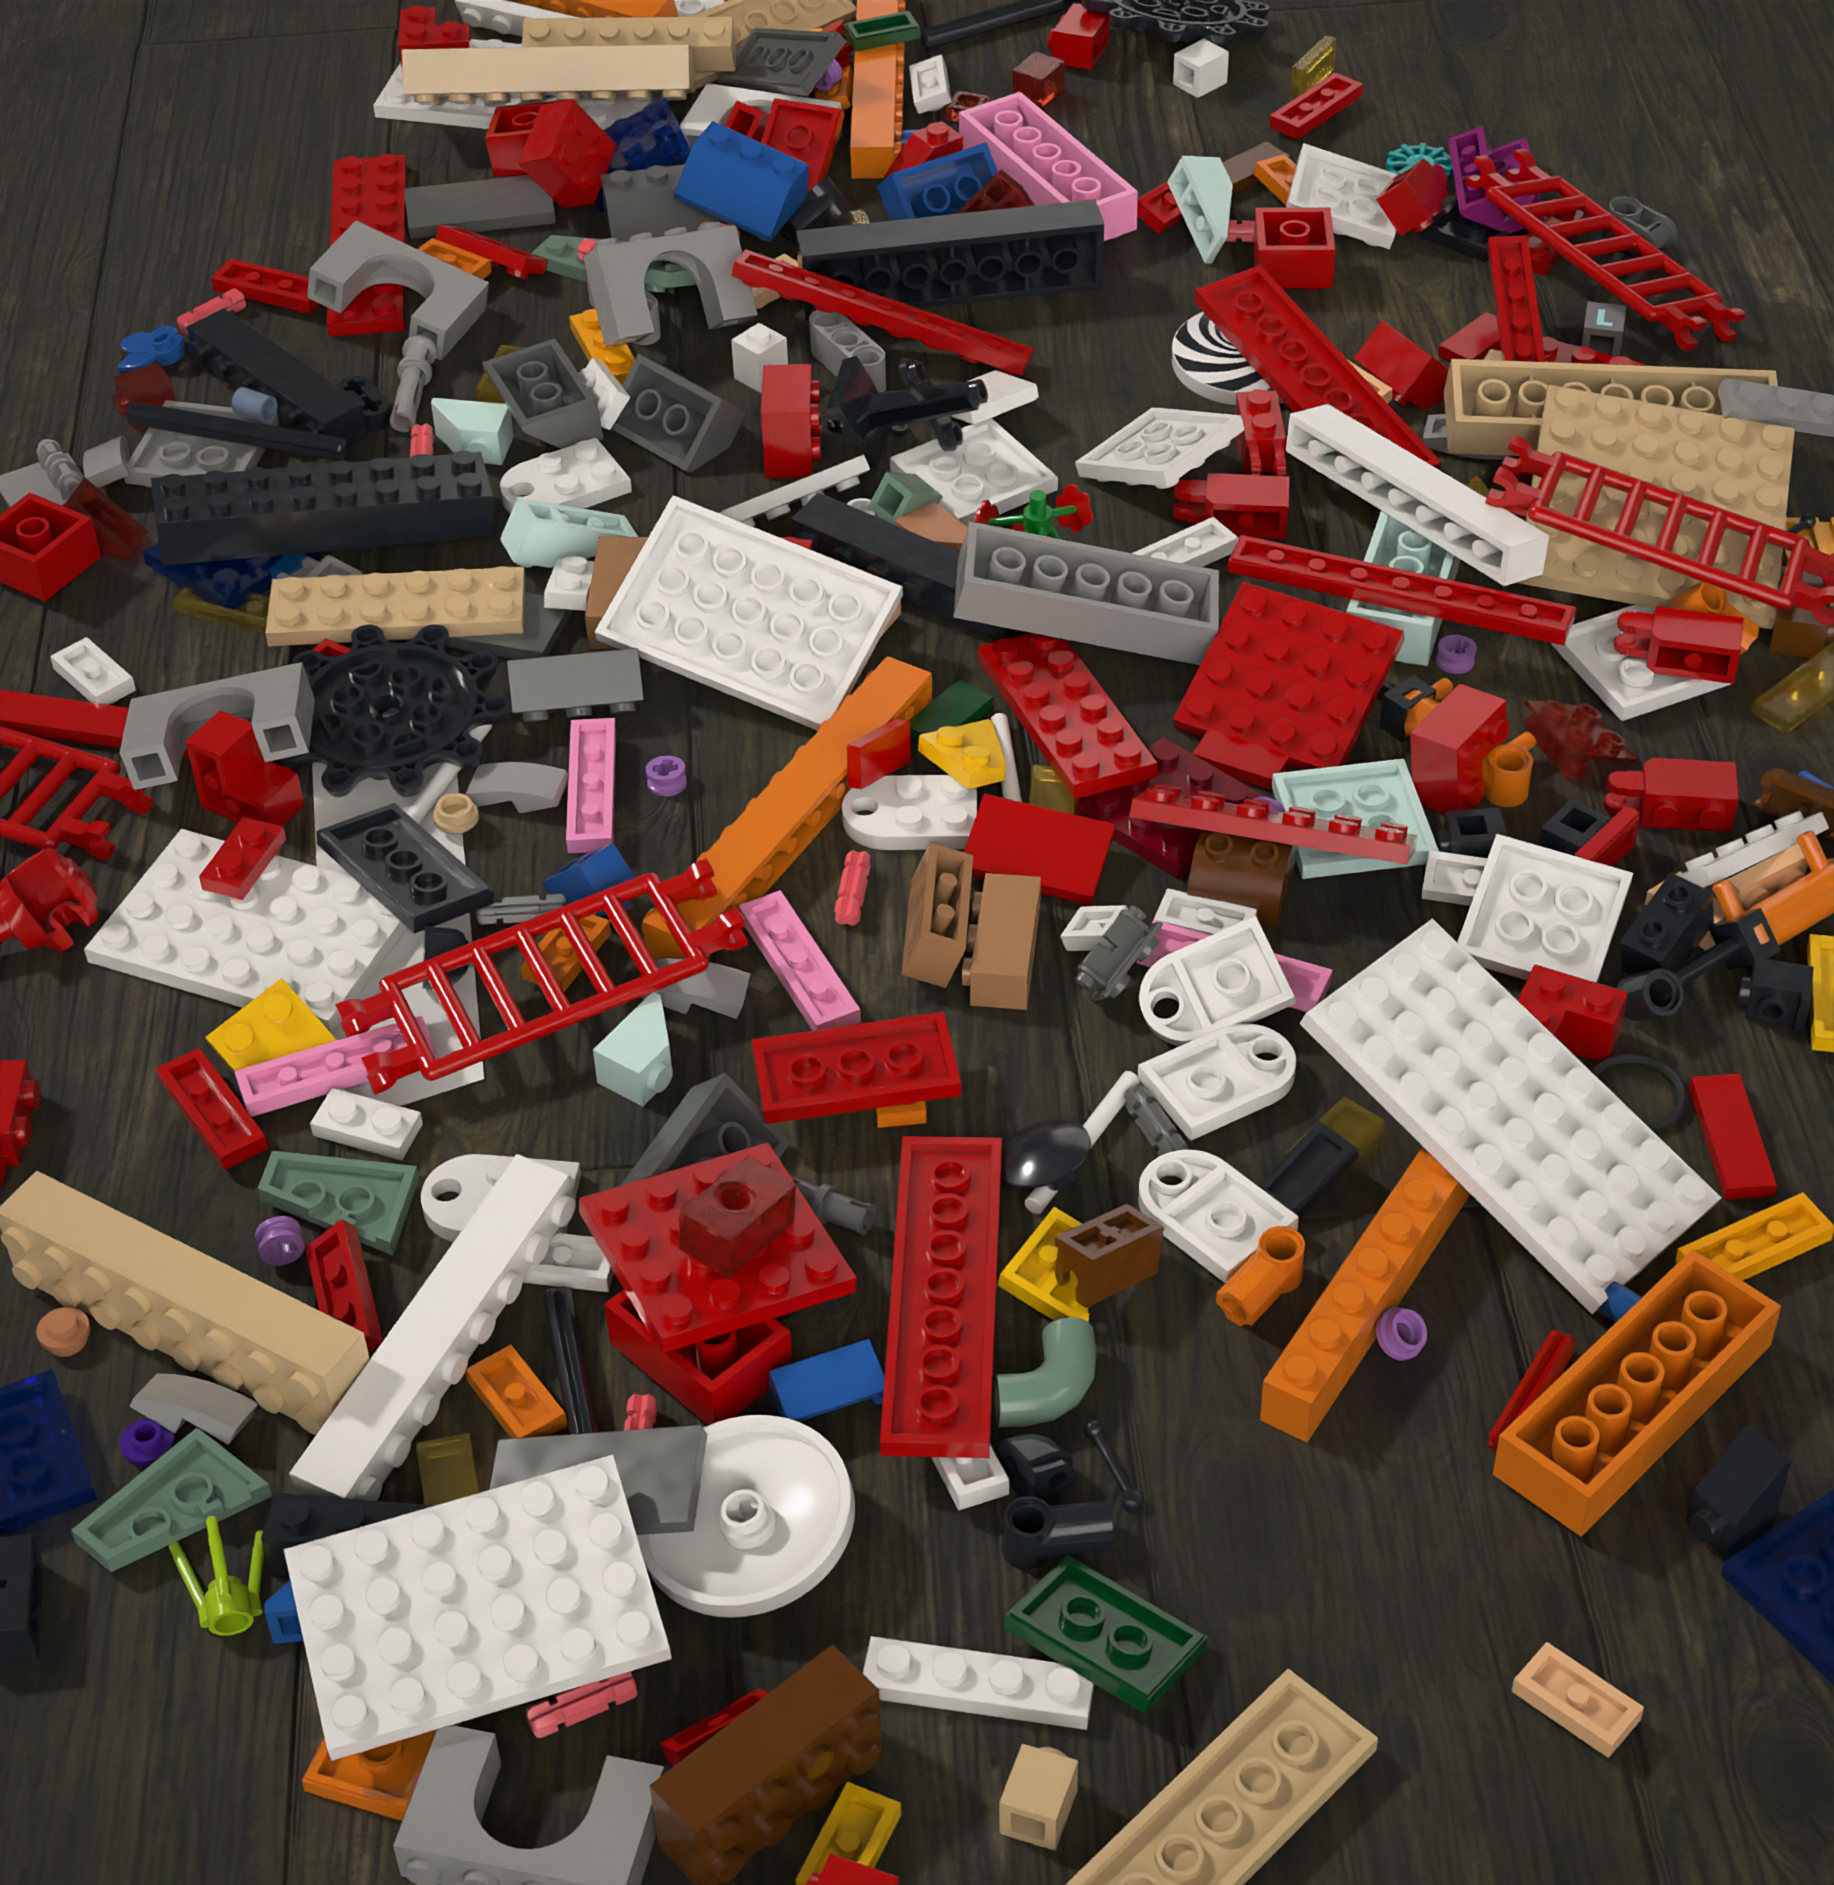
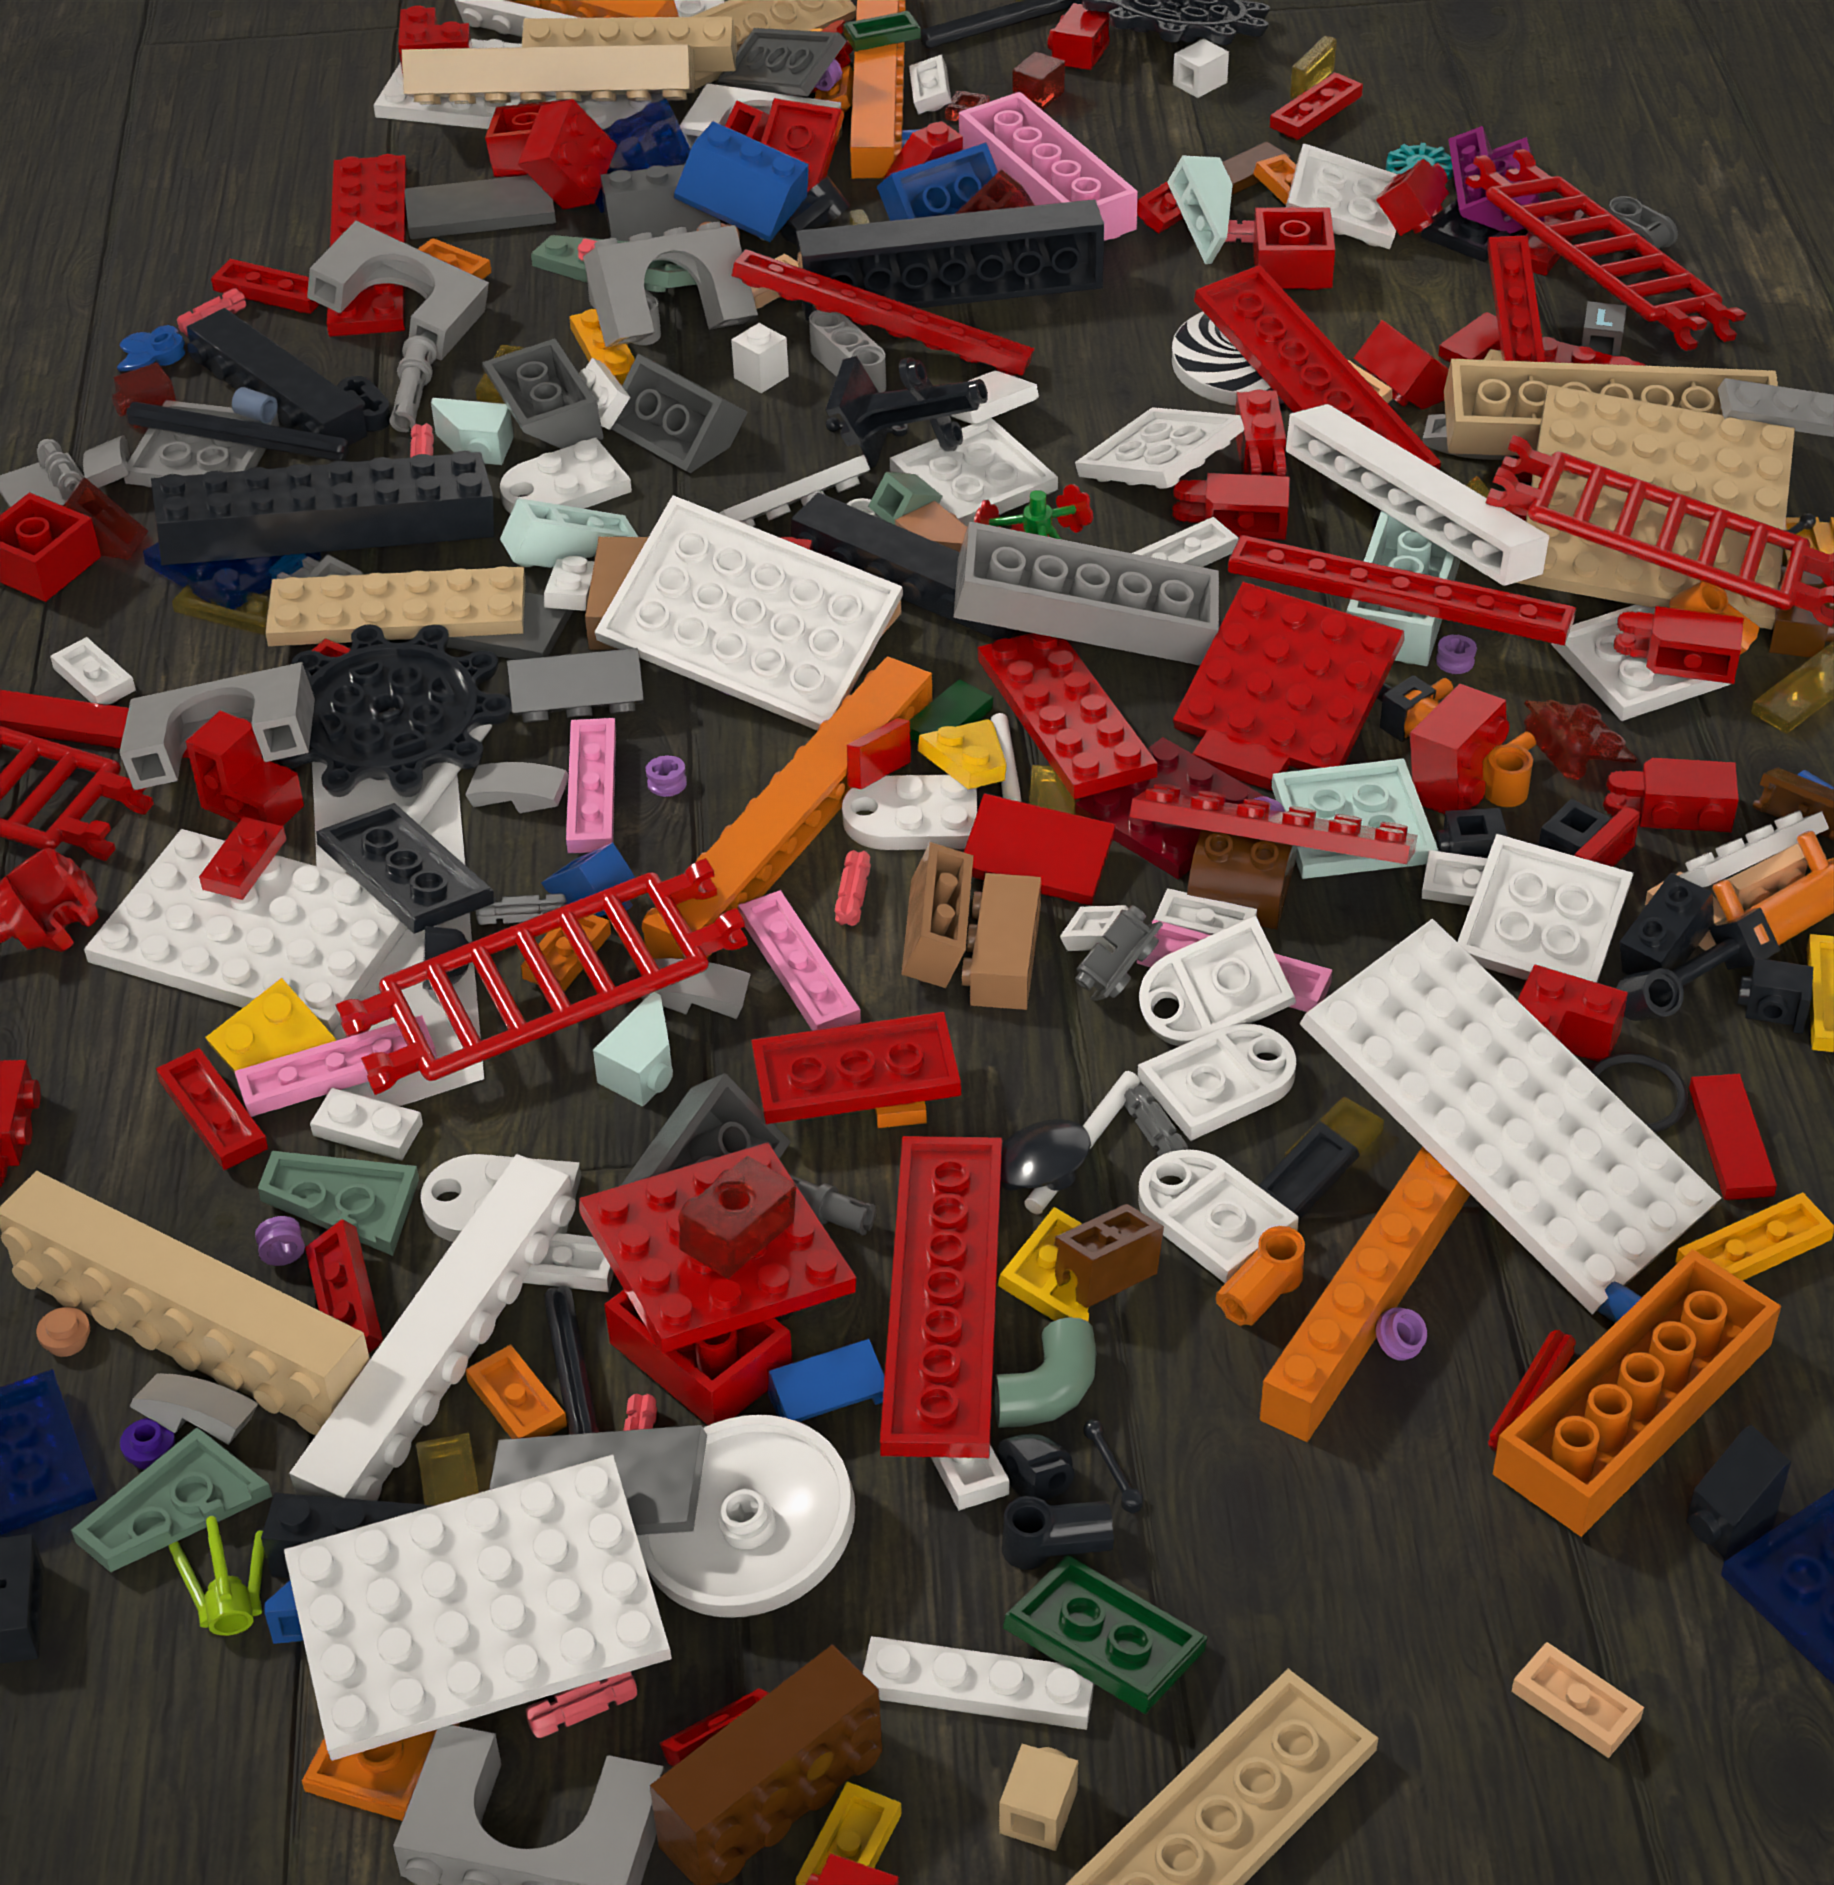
tan plate [433,793,479,834] -> none
red plate [436,225,548,279] -> none
red brick [761,364,822,478] -> none

